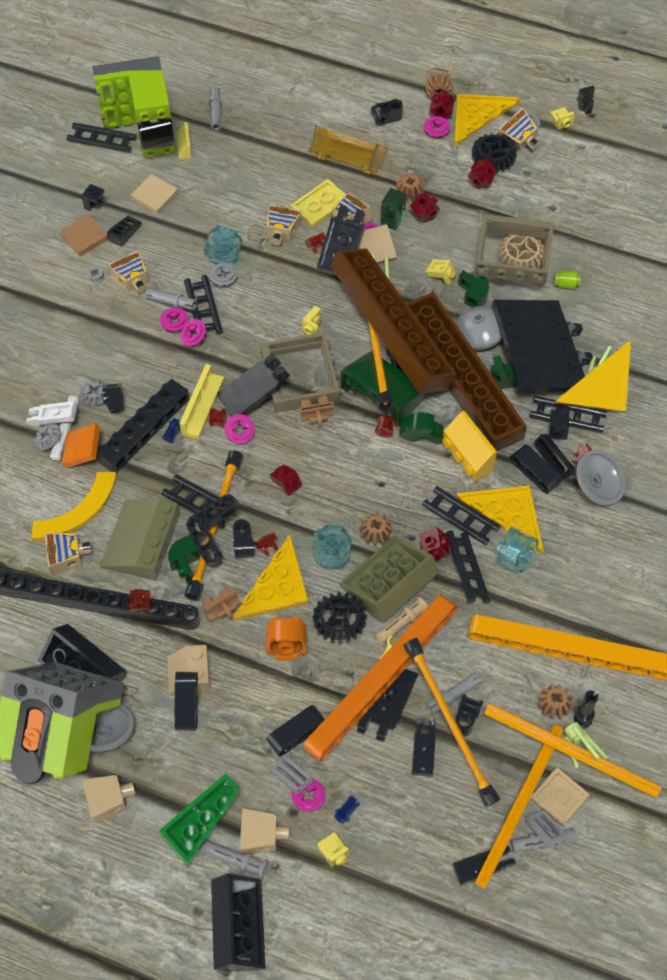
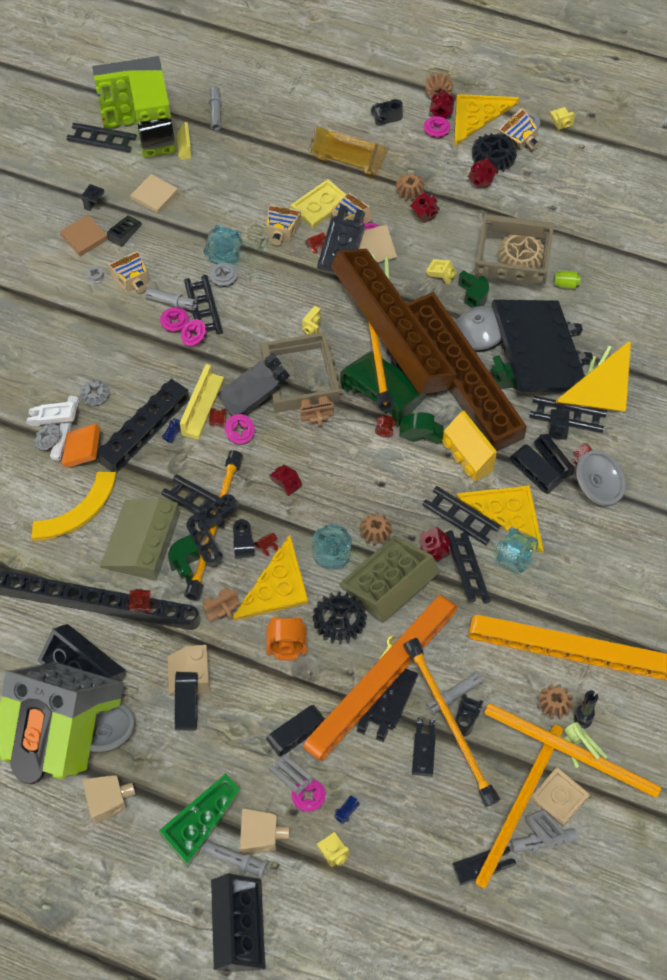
torso [44,533,92,575] -> none
black brick [102,383,124,412] -> none
tan pin [374,596,428,645] -> none
clear green brick [381,188,406,231] -> none
black bracket [577,85,595,115] -> none

